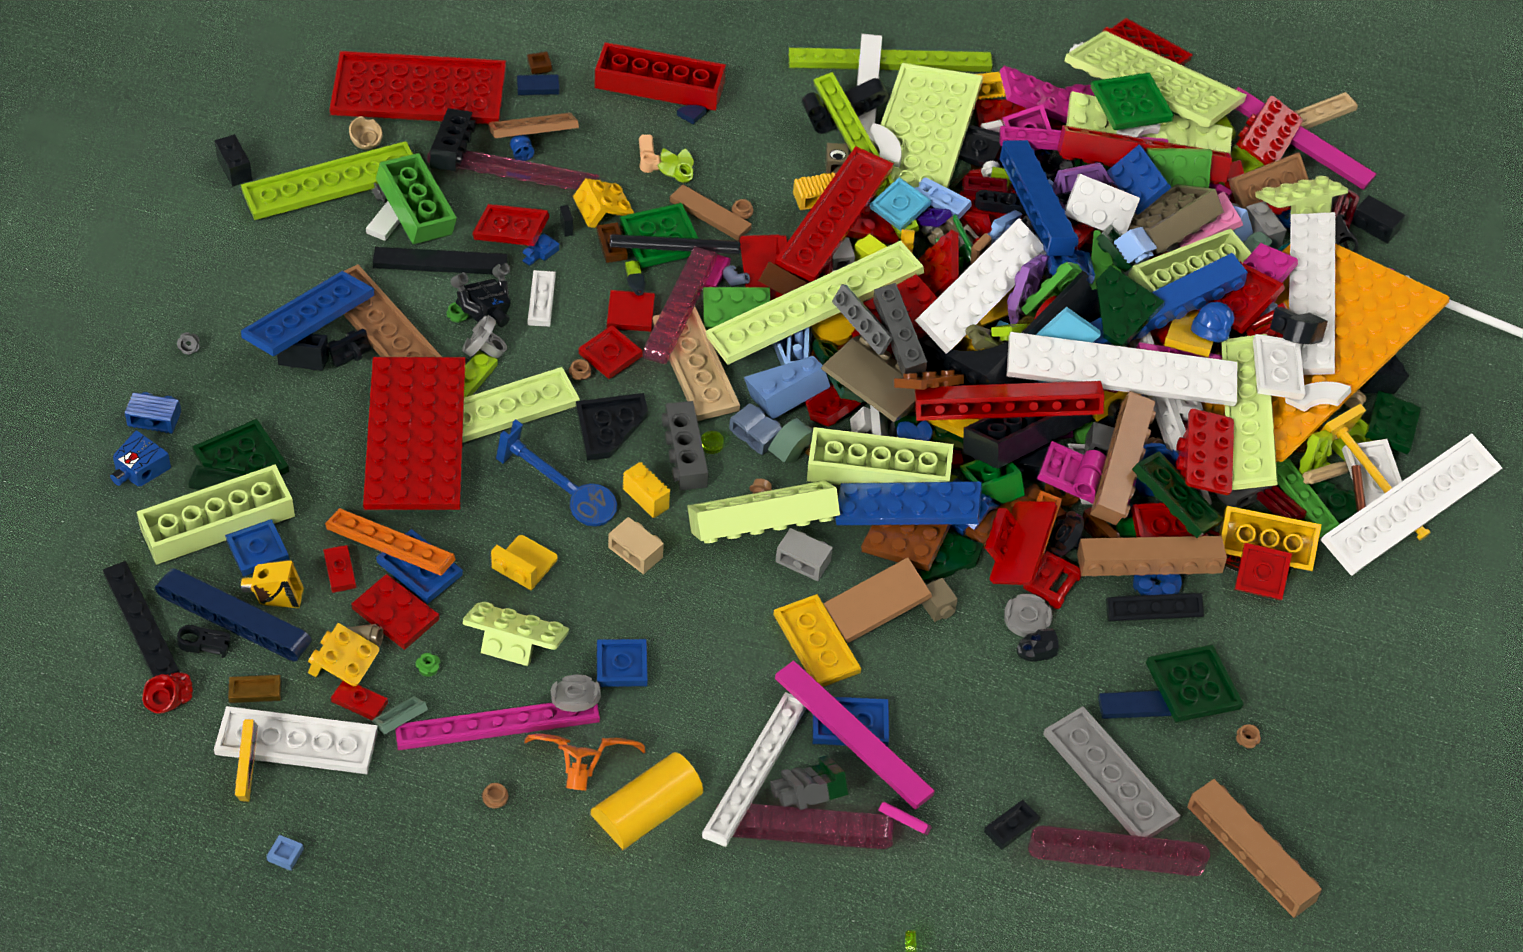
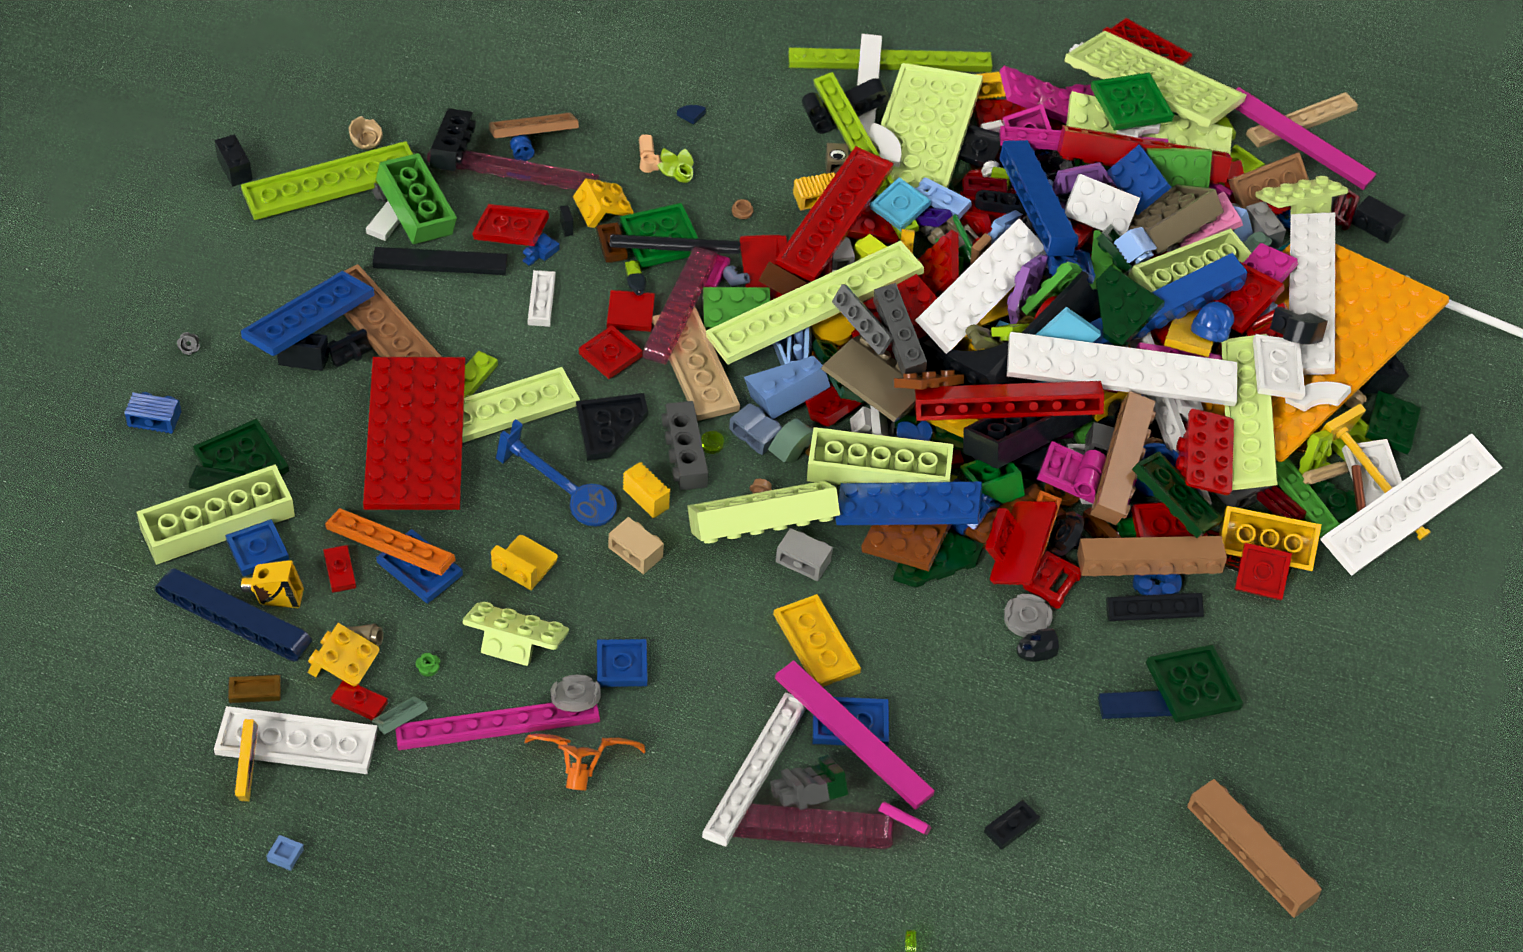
black plate [102,561,179,677] -> none
blue torso [110,430,171,486] -> none
red hair [142,672,193,714] -> none
black piece [177,625,230,658] -> none
red plate [330,51,506,124] -> none
red plate [351,574,439,650] -> none
bright green plate [446,302,469,323] -> none
black torso [451,263,511,327] -> none
light grey tile [462,315,507,359] -> none
medium nougat plate [482,783,508,808] -> none
dark blue tile [517,75,559,95] -> none
reddish brown plate [527,52,552,74] -> none
medium nougat plate [569,359,591,380] -> none
yellow brick [591,752,703,850] -> none
red brick [595,42,726,111] -> none
medium nougat tile [670,185,752,241] -> none
medium nougat tile [823,557,932,644] -> none
dark tan brick [921,578,958,622] -> none
clear pink beam [1028,826,1210,876] -> none
light grey plate [1043,706,1180,845] -> none
red bracket [1236,96,1303,165] -> none
medium nougat plate [1236,724,1261,748] -> none
black piece [1335,214,1359,253] -> none

